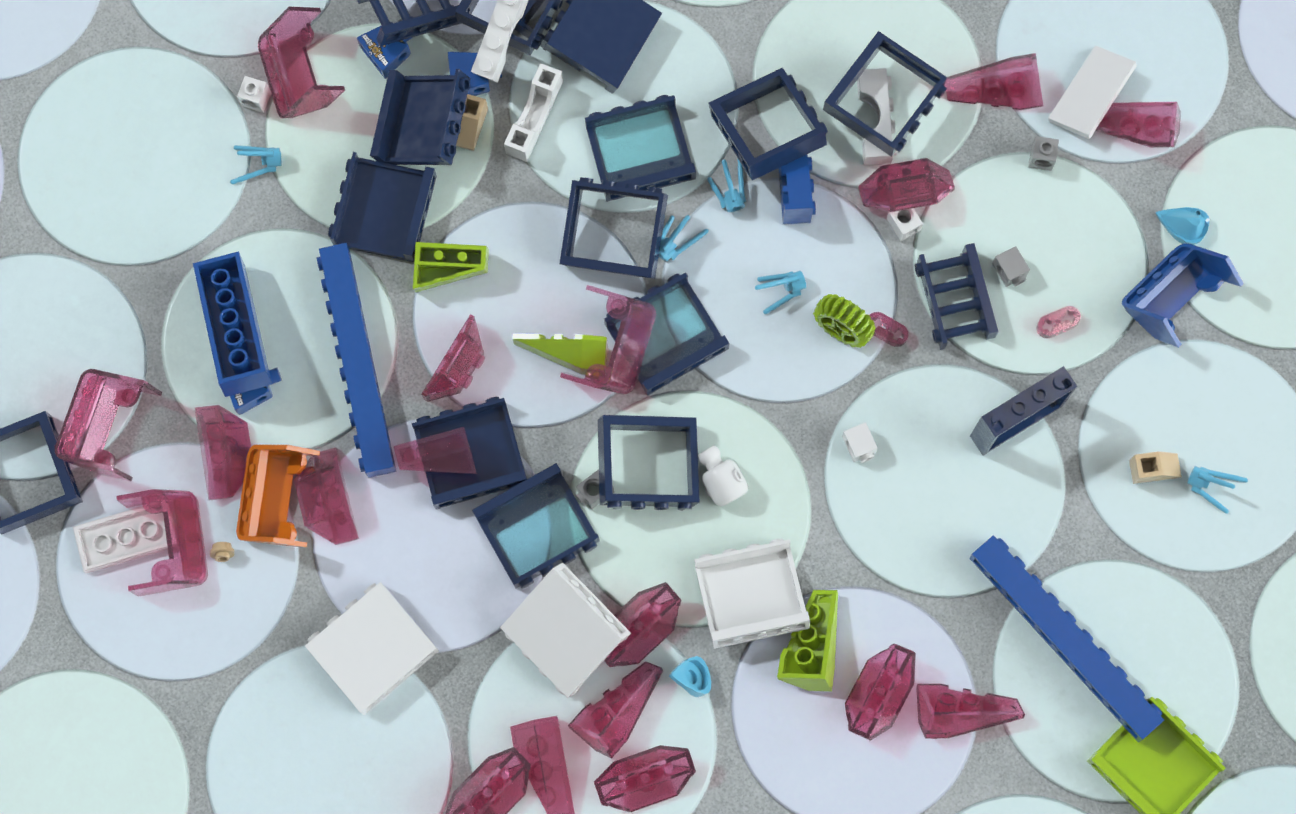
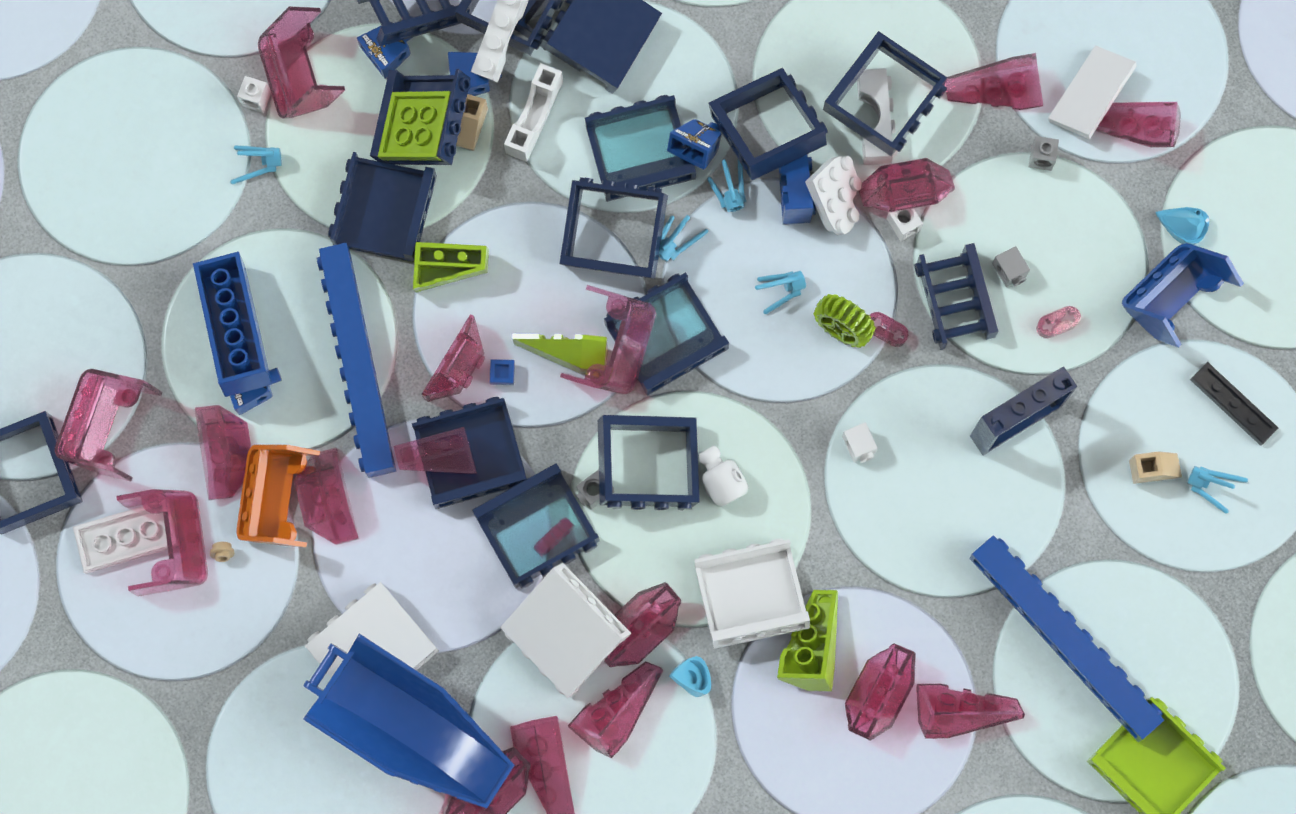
clear pink wedge [594,745,696,812] -> none
none -> blue windscreen [303,633,515,808]
none -> lime plate [378,91,451,160]
none -> blue plate [490,359,515,385]
none -> clear pink beam [533,517,575,557]
none -> blue torso [667,119,722,170]
none -> white plate [805,156,862,235]
none -> black tile [1190,362,1279,446]

